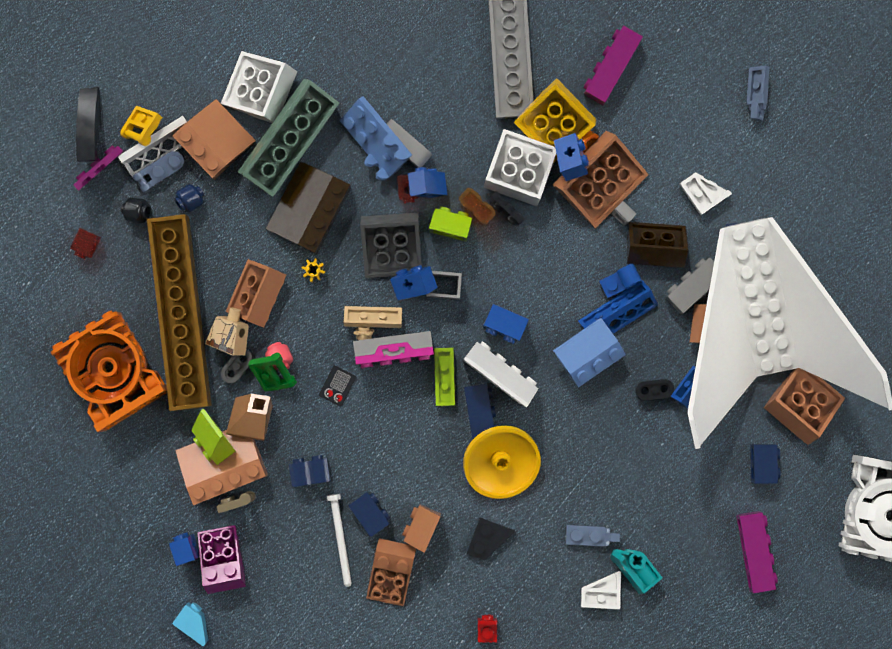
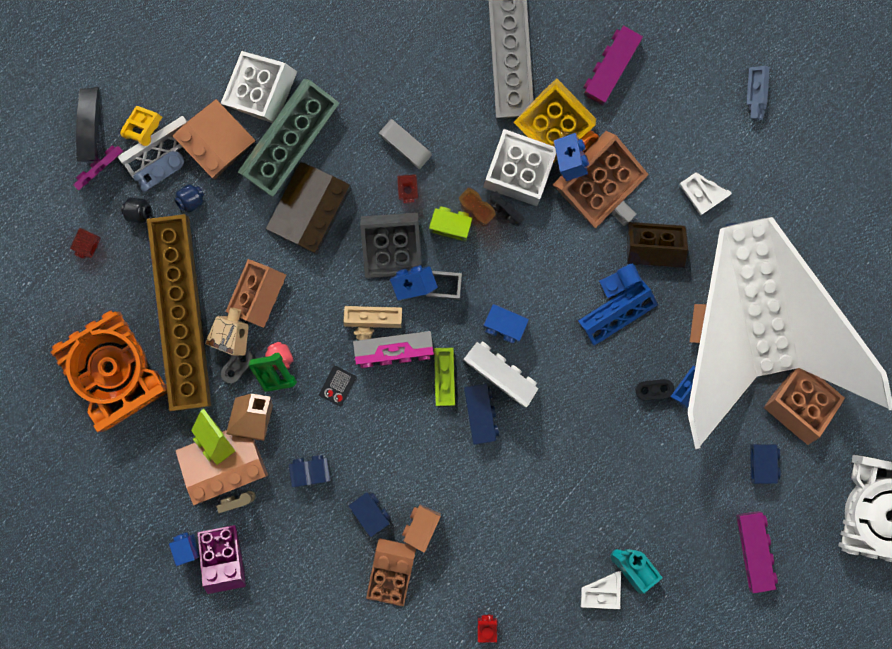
medium azure slope [172,602,208,646] -> none
yellow gear [302,258,326,282] -> none
white bar [327,494,352,587] -> none
medium blue hinge [340,96,412,181] -> none
blue brick [408,167,447,198] -> none
yellow dish [463,426,541,499] -> none
black wing [467,517,515,561] -> none
medium blue slope [553,318,626,388] -> none
sand blue hinge [565,525,620,546] -> none
light grey brick [665,258,714,314] -> none

